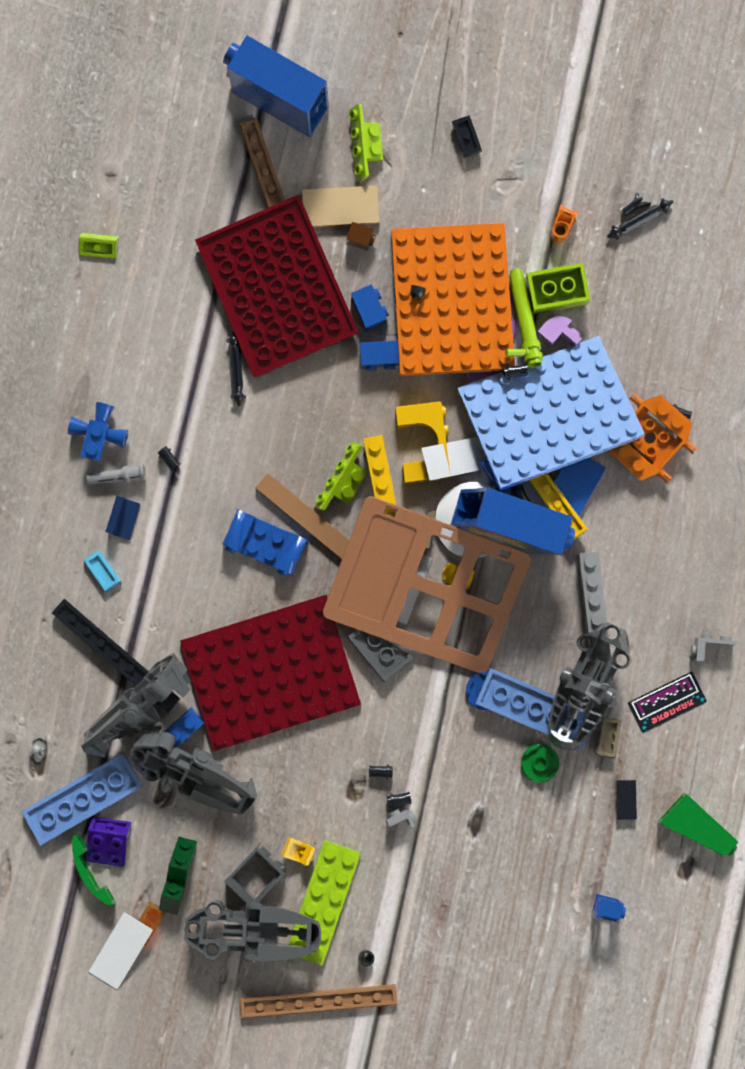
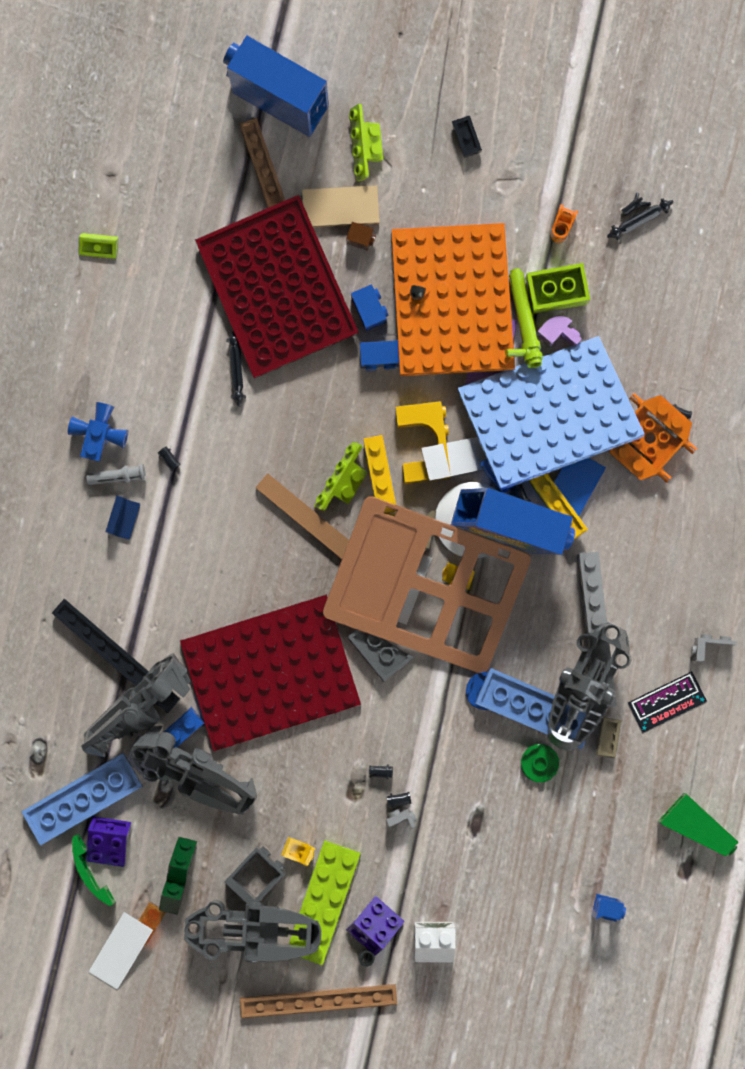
medium azure tile [84,550,121,592] -> none
blue piece [222,509,308,577] -> none
black pin [503,364,528,380] -> none
black tile [616,780,637,820] -> none
none -> dark purple bracket [346,896,404,956]
none -> white slope [414,922,455,962]

